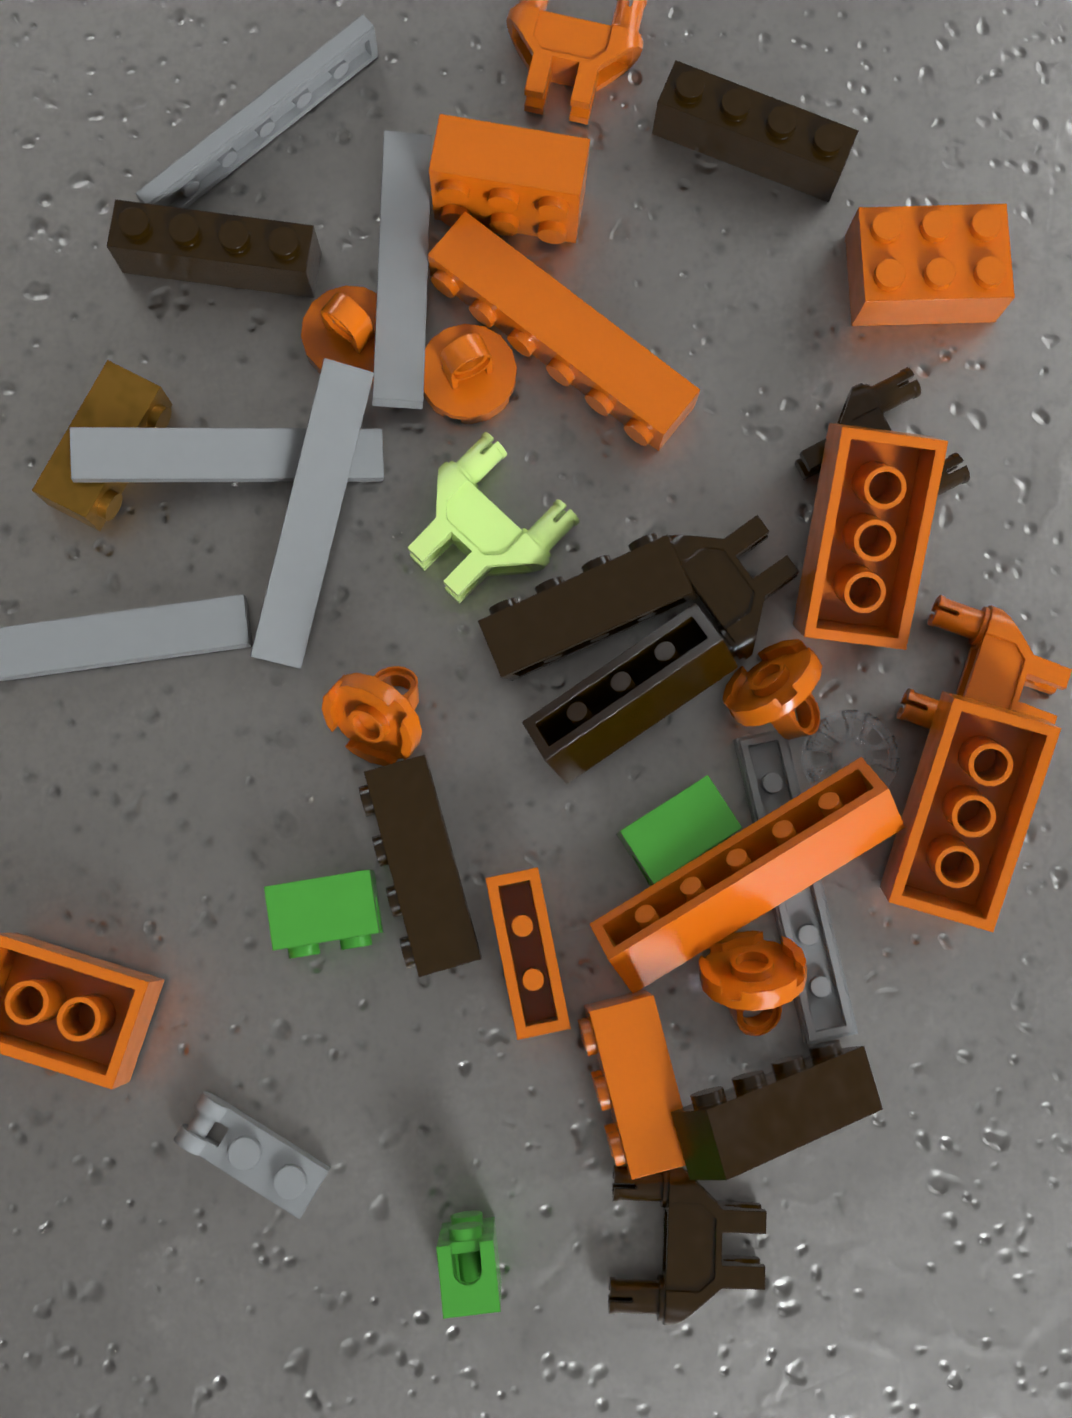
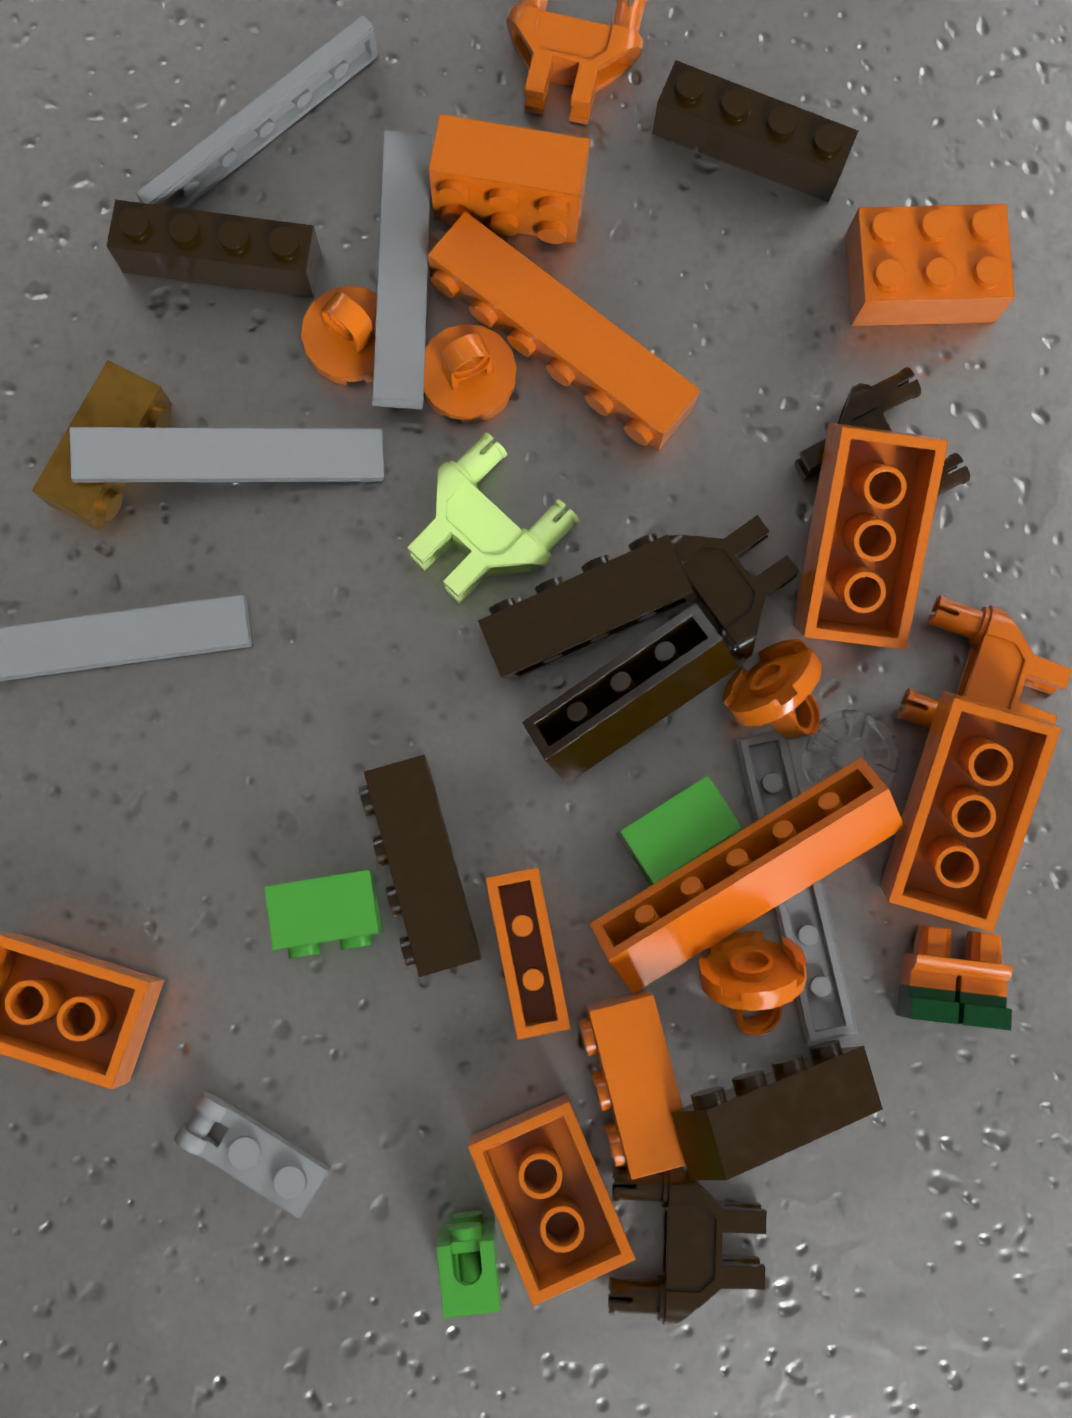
light grey tile [250,358,374,669] -> none
orange tile [322,666,422,766] -> none
none -> orange brick [468,1093,636,1306]
none -> orange hips [896,926,1013,1031]

